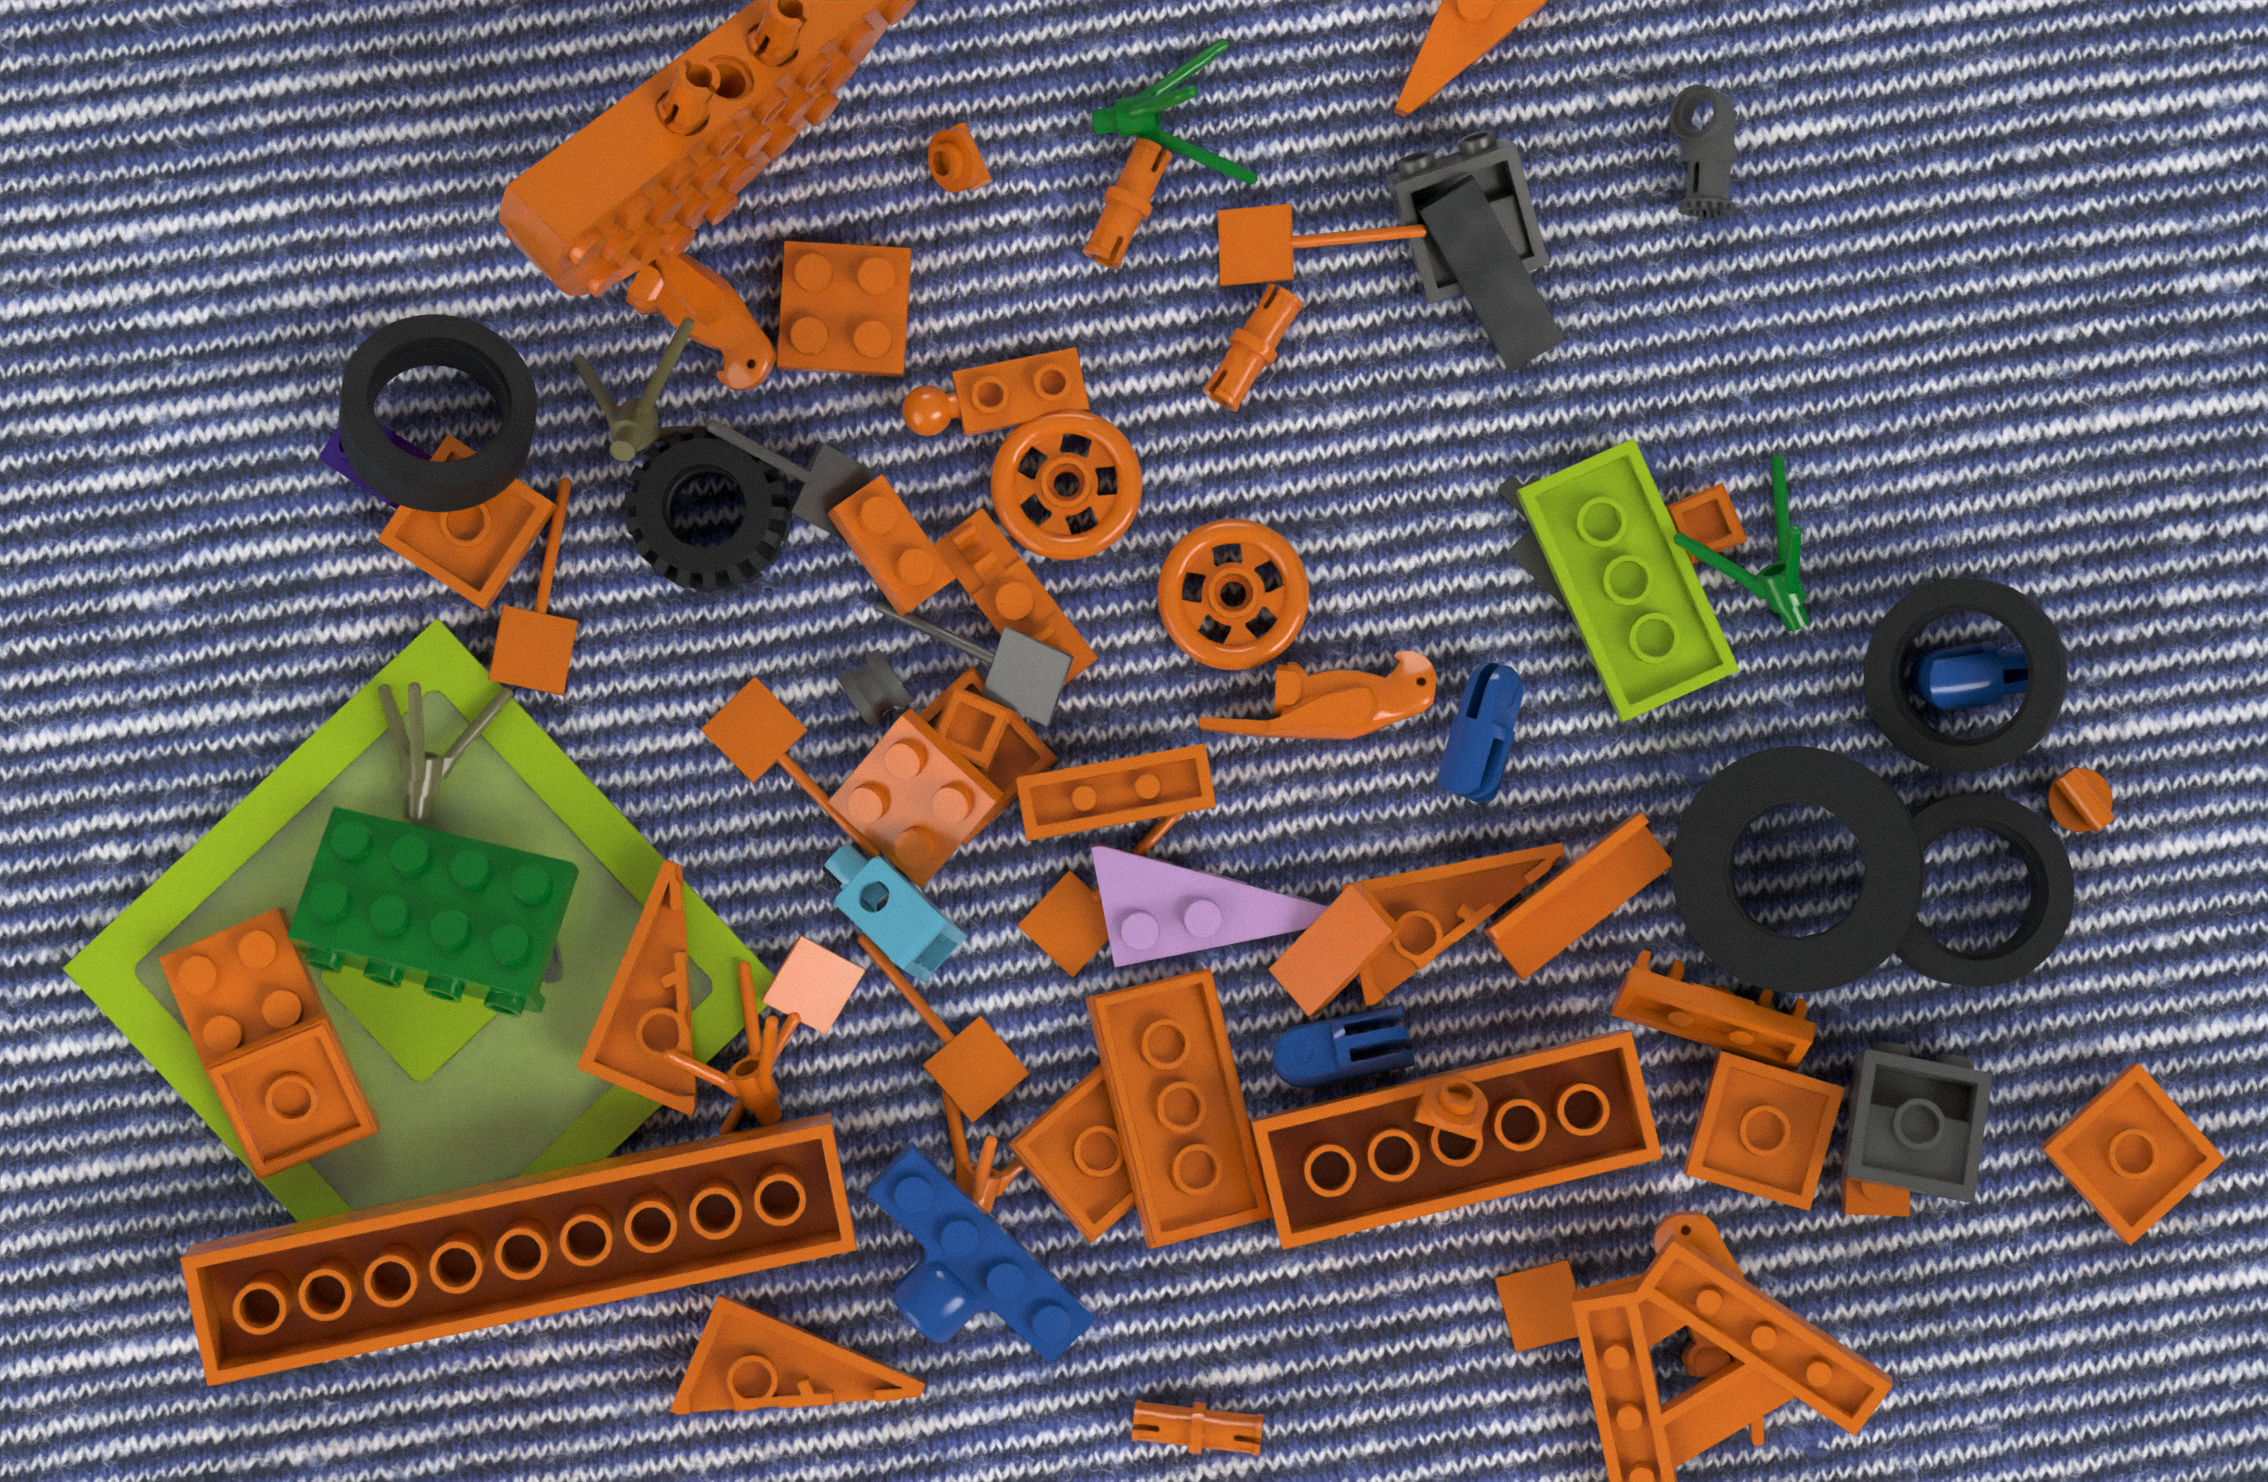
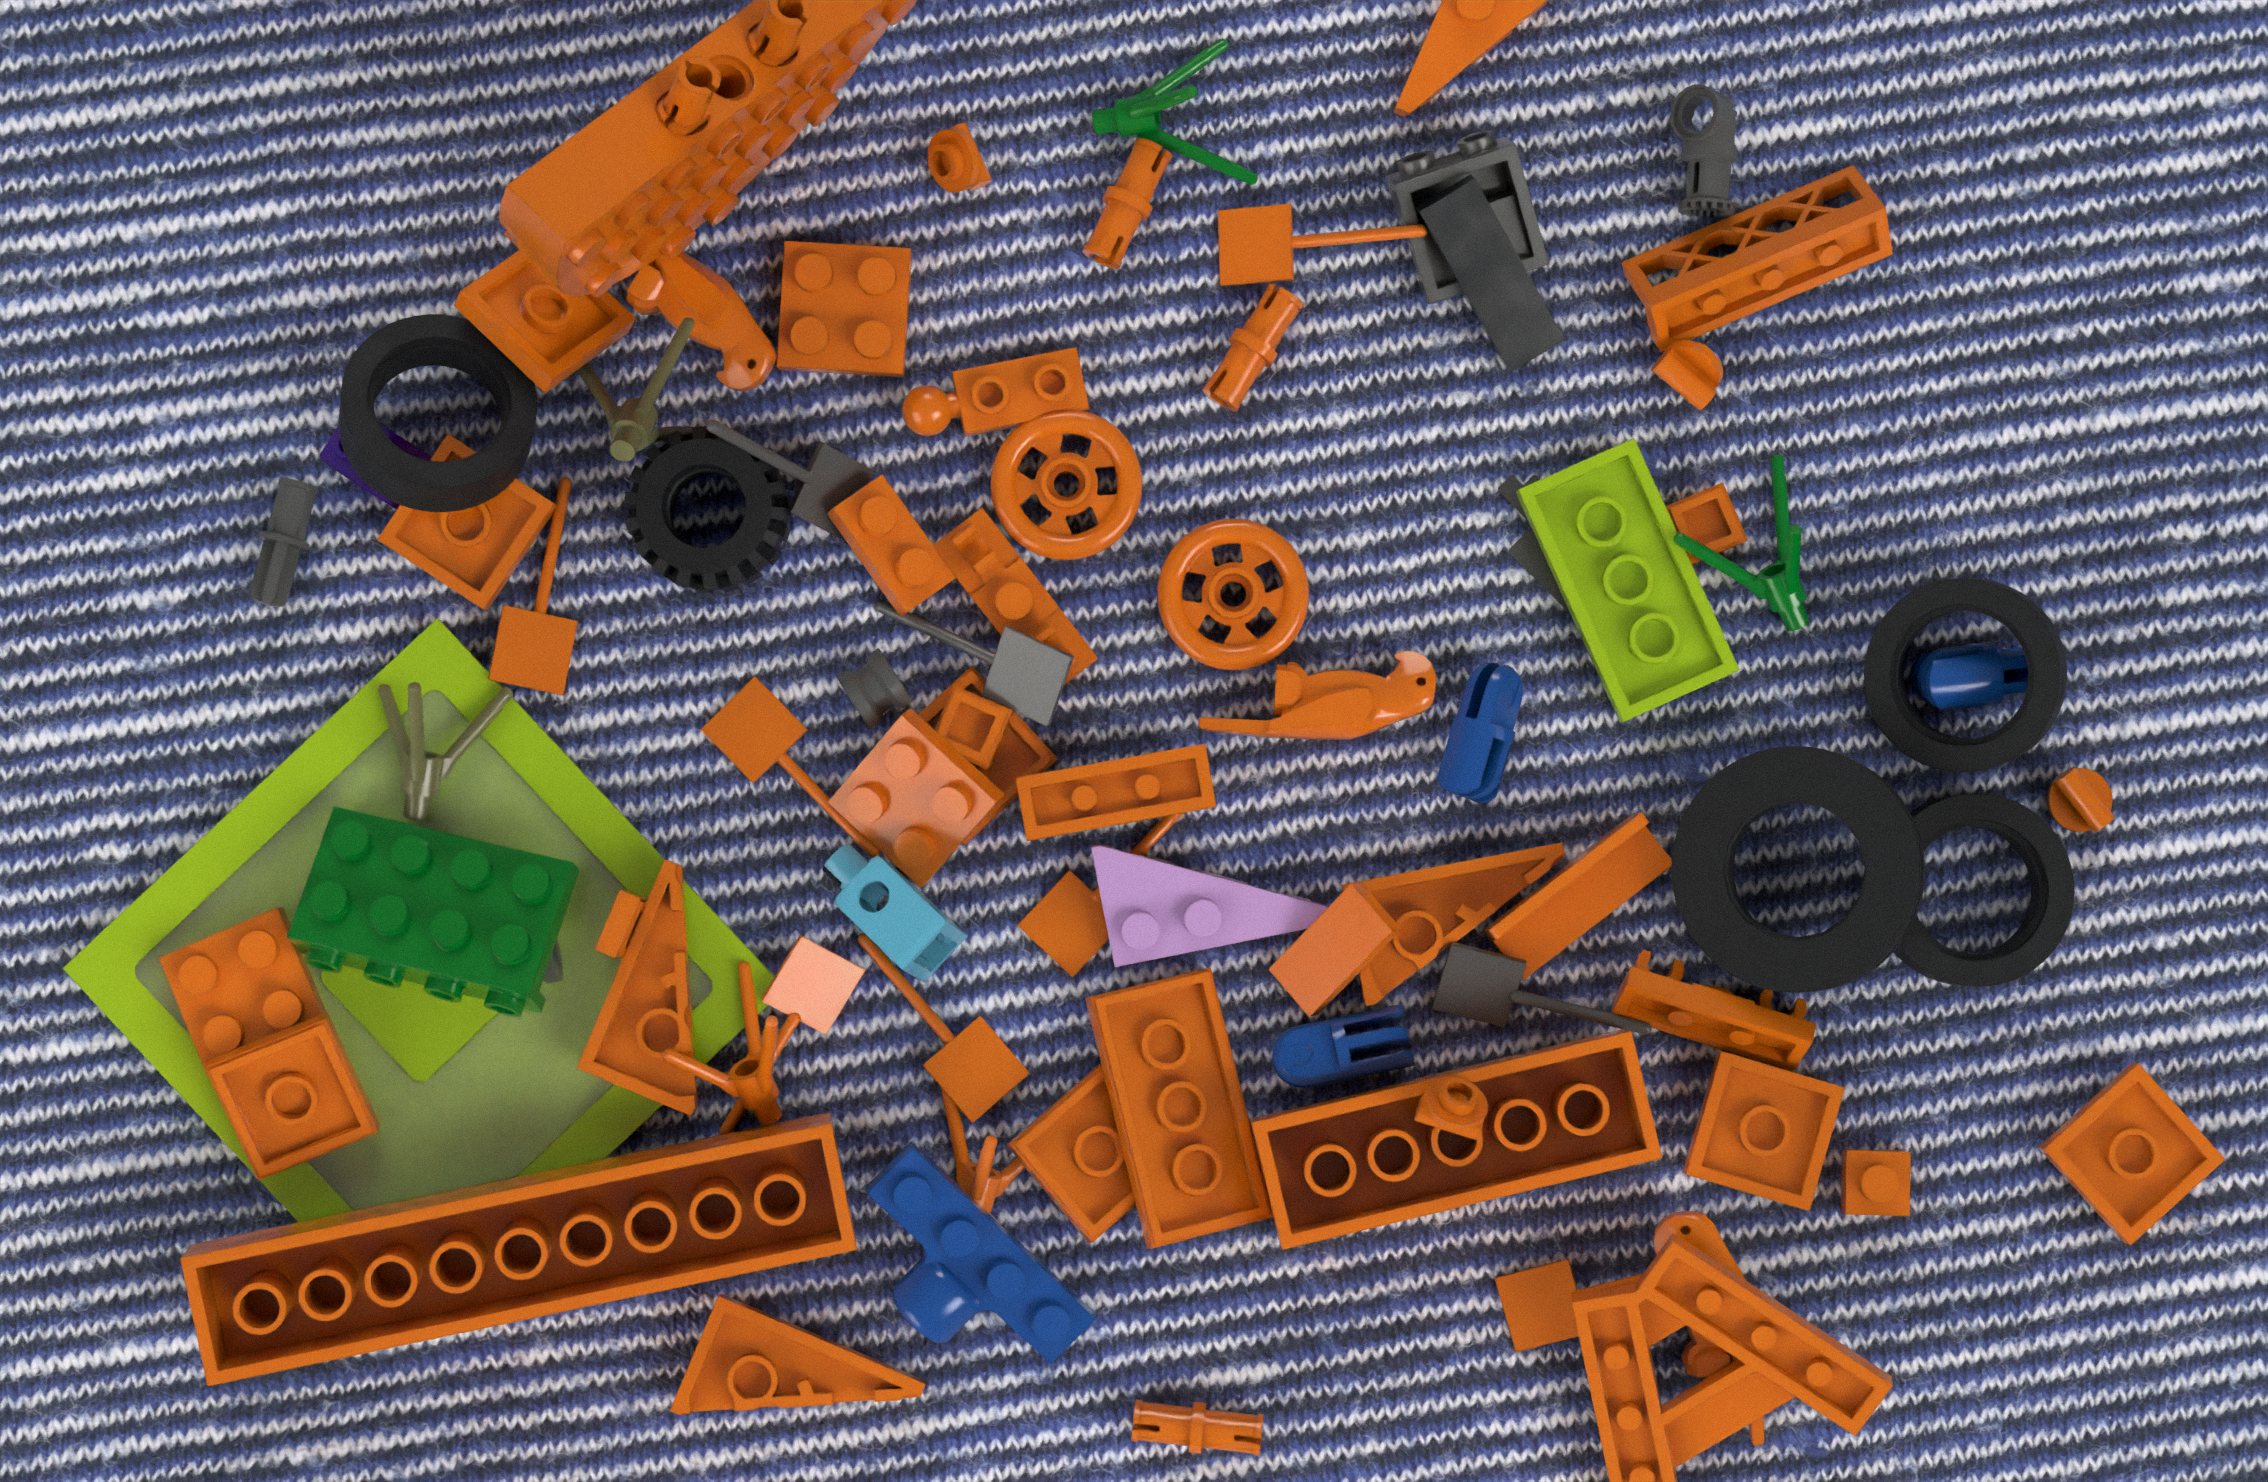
dark grey plate [1841,1041,1993,1202] -> none
none -> dark grey axle [249,477,319,607]
none -> orange plate [454,250,636,393]
none -> orange tile [594,890,648,958]
none -> dark grey piece [1431,942,1652,1035]
none -> orange fence [1621,165,1893,352]
none -> orange plate [1651,340,1723,411]

